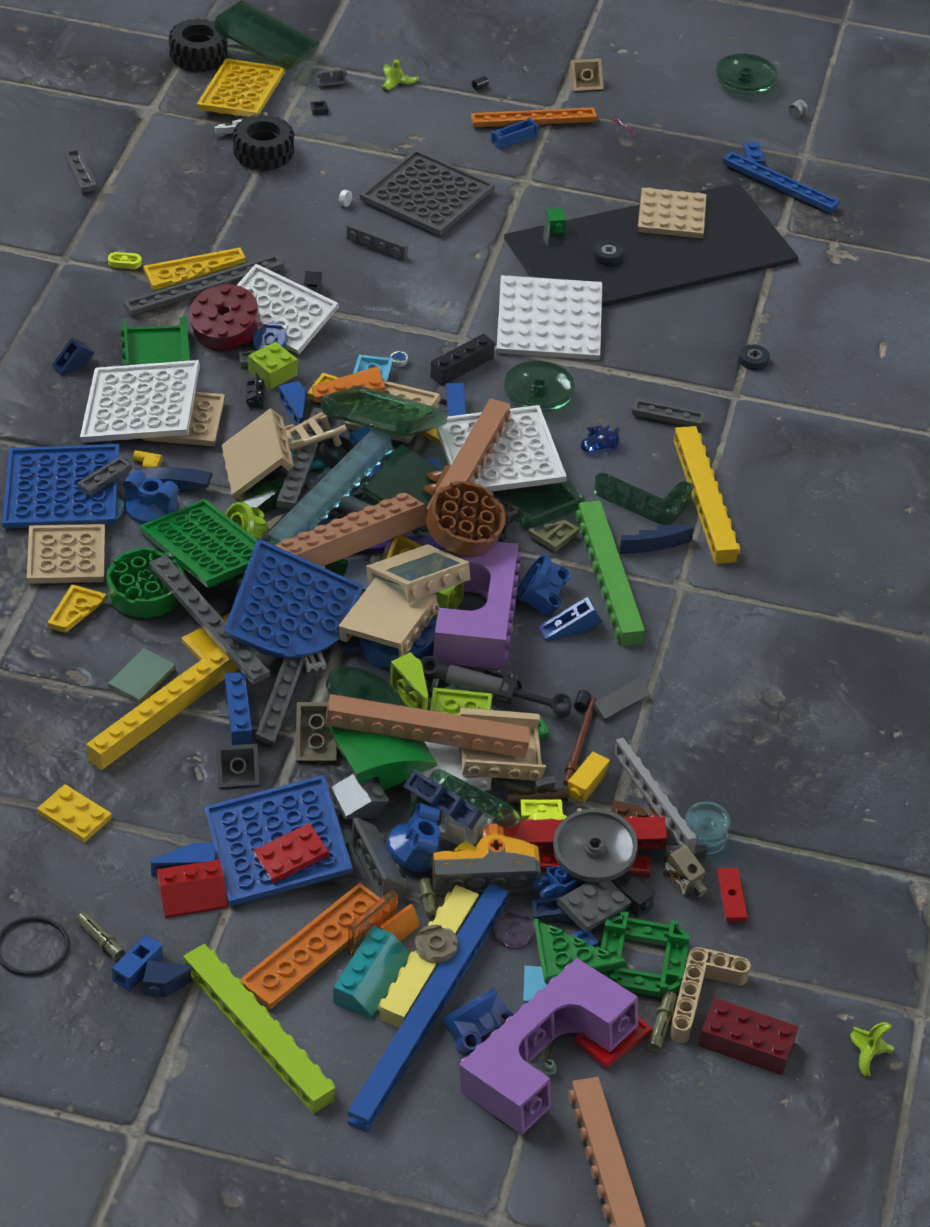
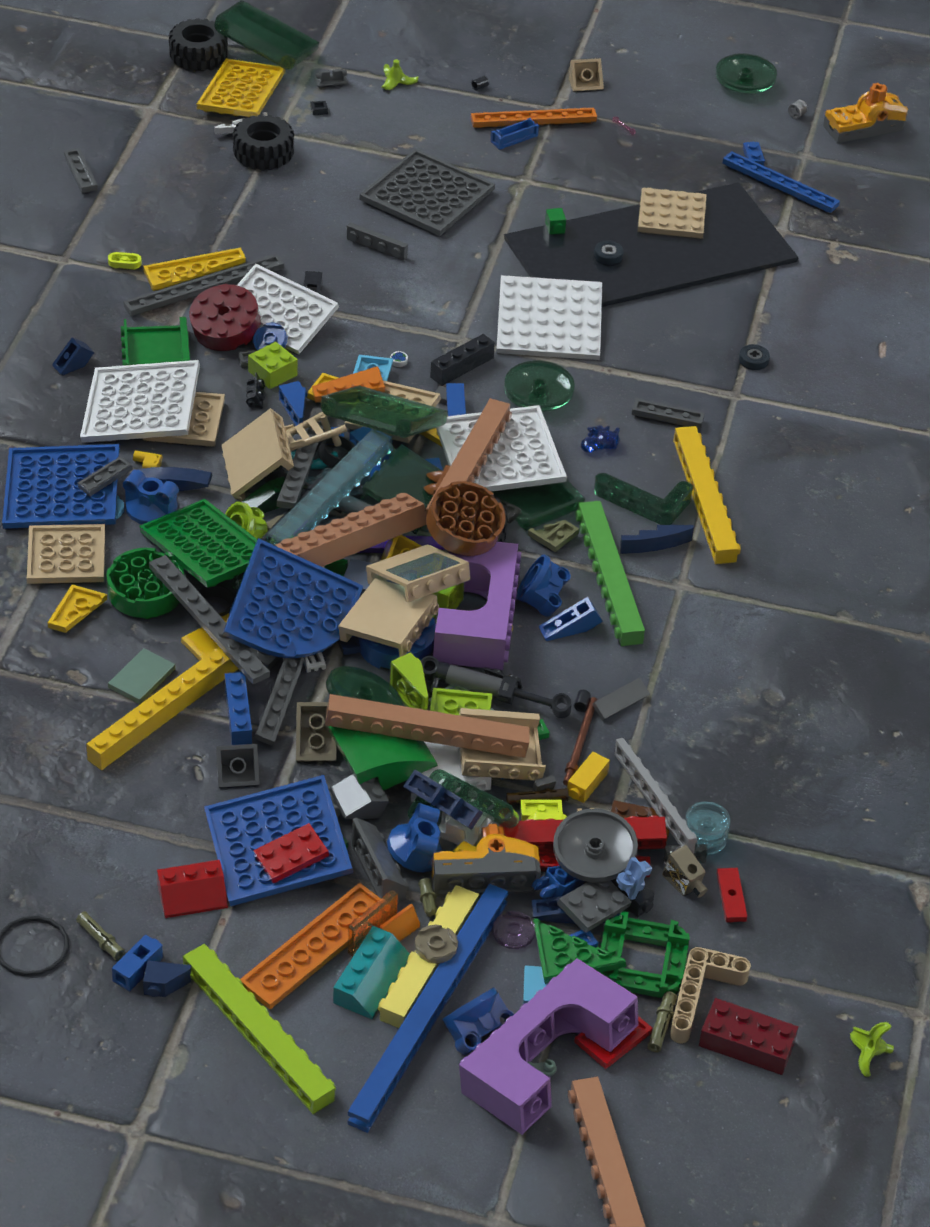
yellow plate [37,784,112,843] -> none
blue slope [151,842,215,876] -> none
white tile [339,190,352,207] -> none
none -> medium blue hips [616,857,652,900]
none -> piece [823,83,908,143]

